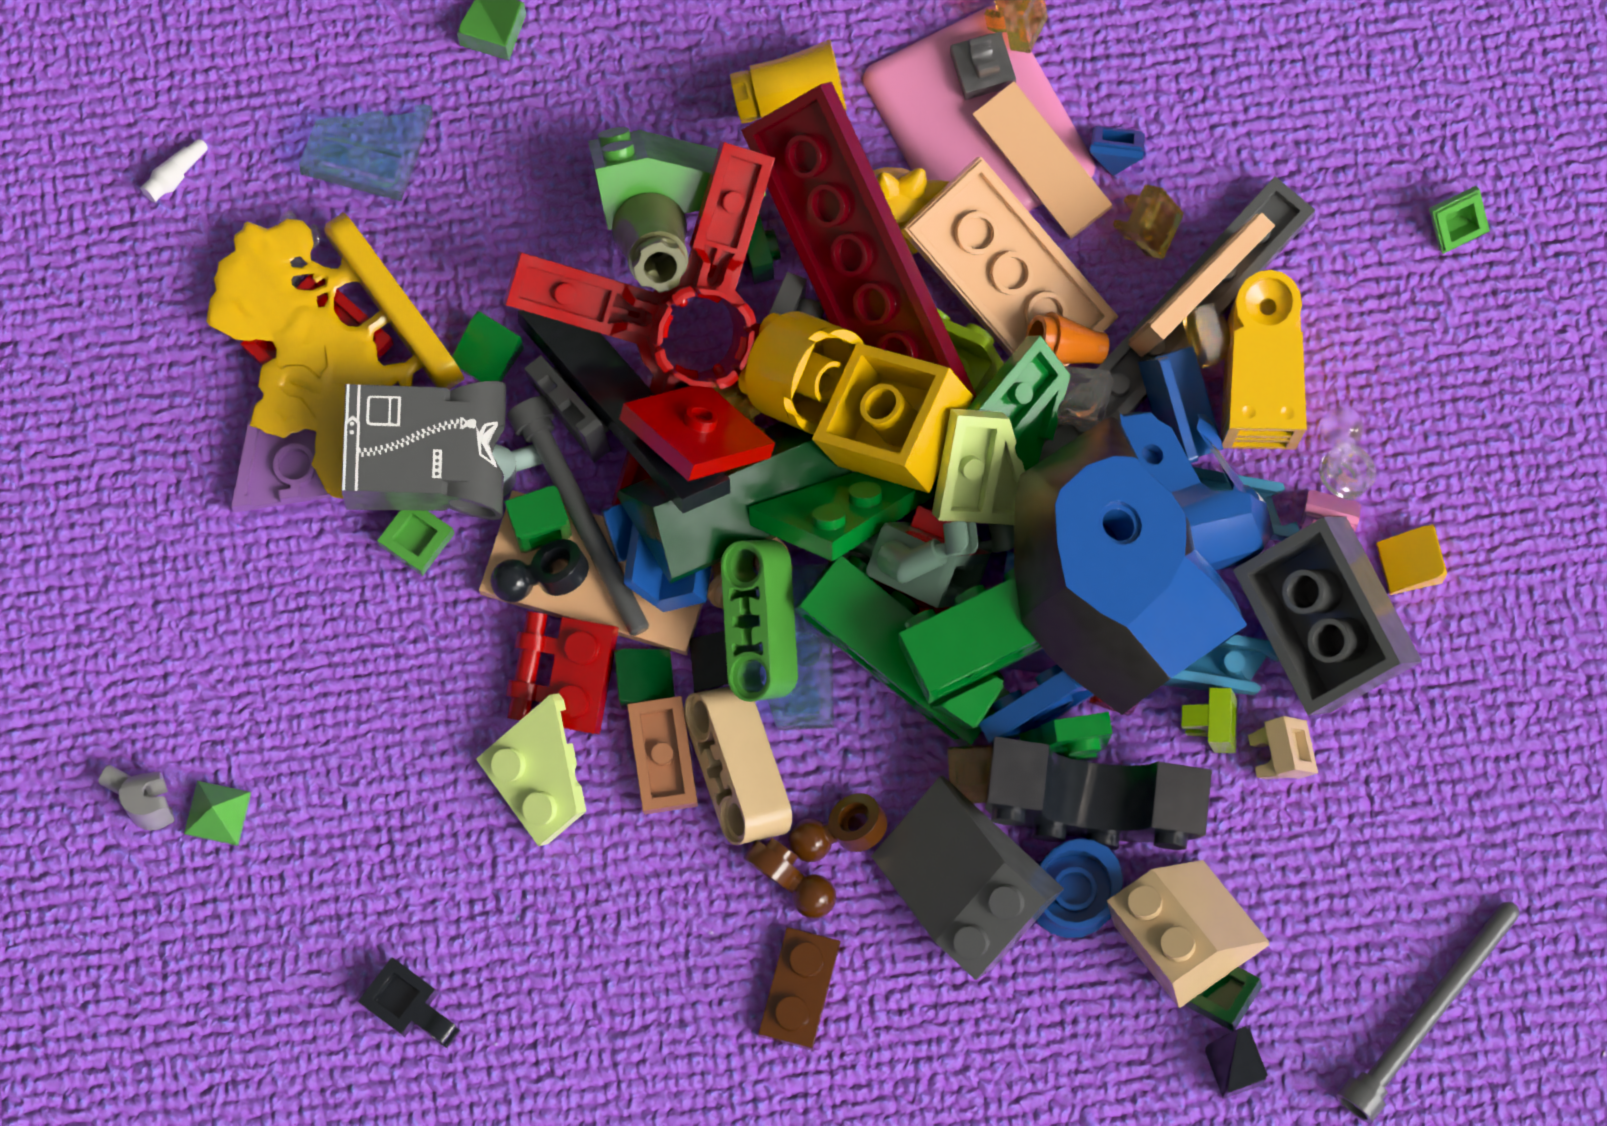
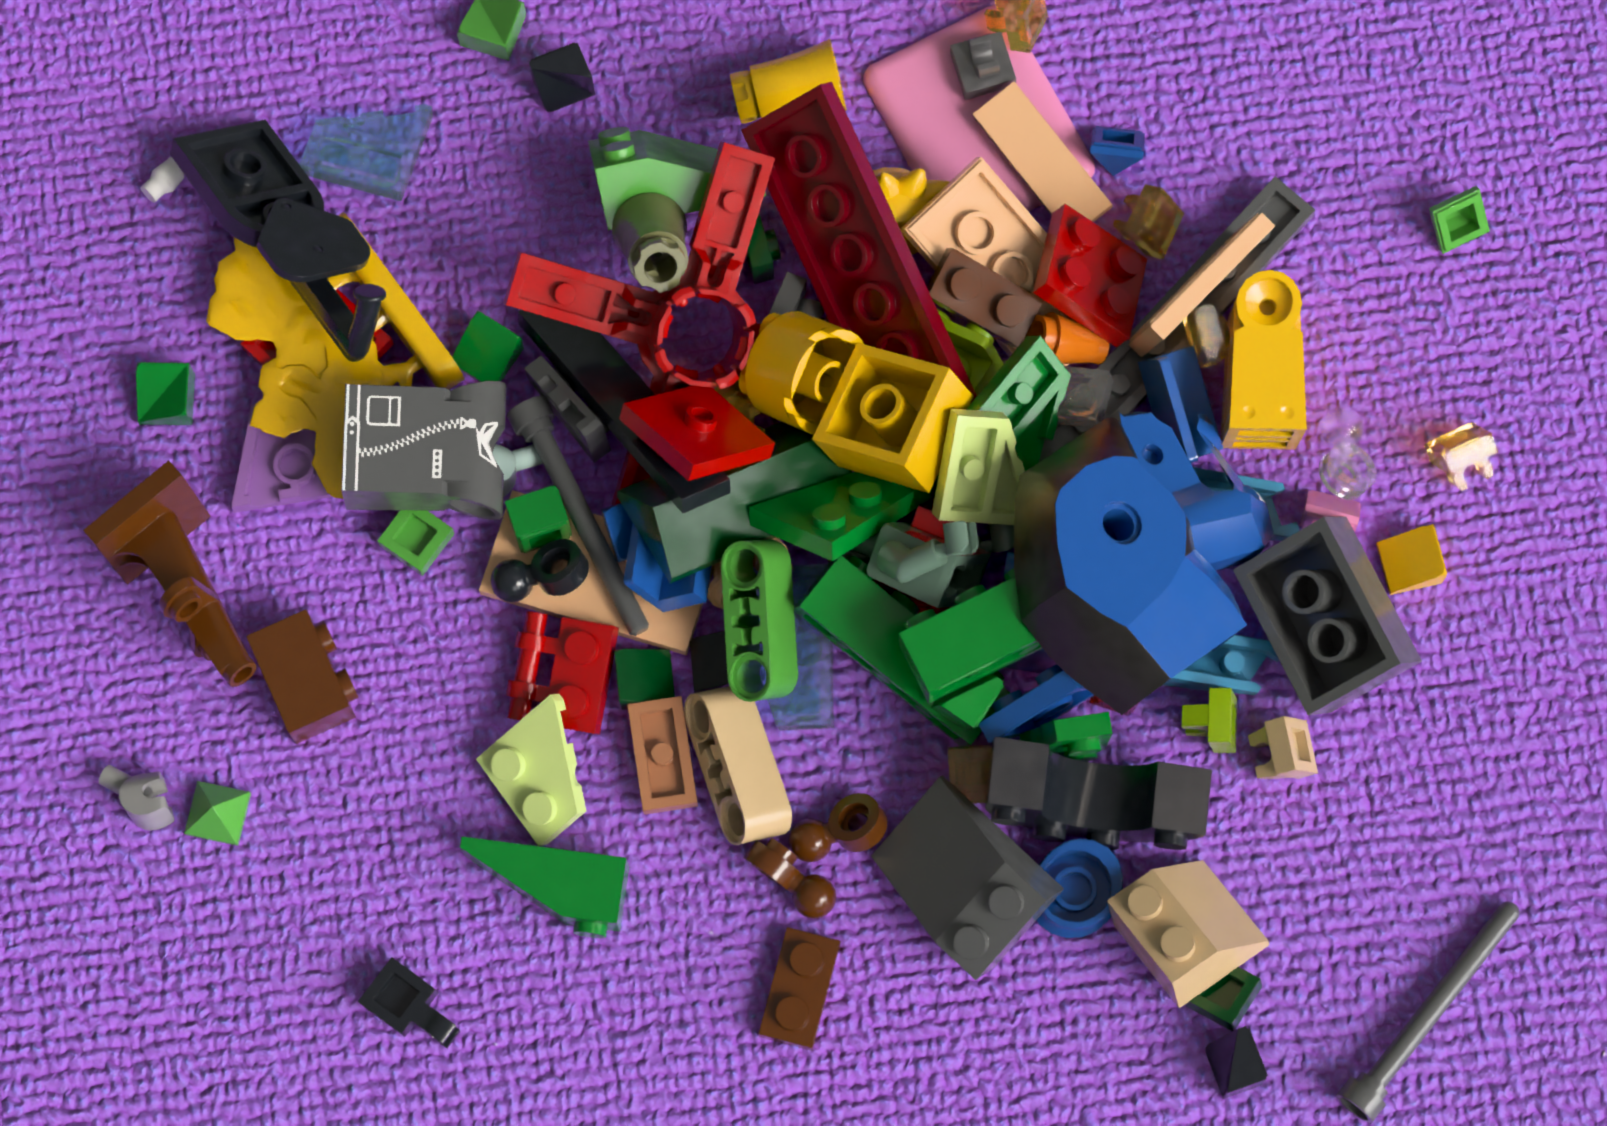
none -> reddish brown piece [83,460,256,687]
none -> green slope [136,362,195,425]
none -> black plate [170,119,386,362]
none -> reddish brown brick [246,609,359,744]
none -> green slope [460,836,630,938]
none -> black slope [529,42,595,112]
none -> reddish brown plate [927,248,1044,348]
none -> red plate [1033,204,1147,348]
none -> clear yellow tile [1424,422,1498,491]

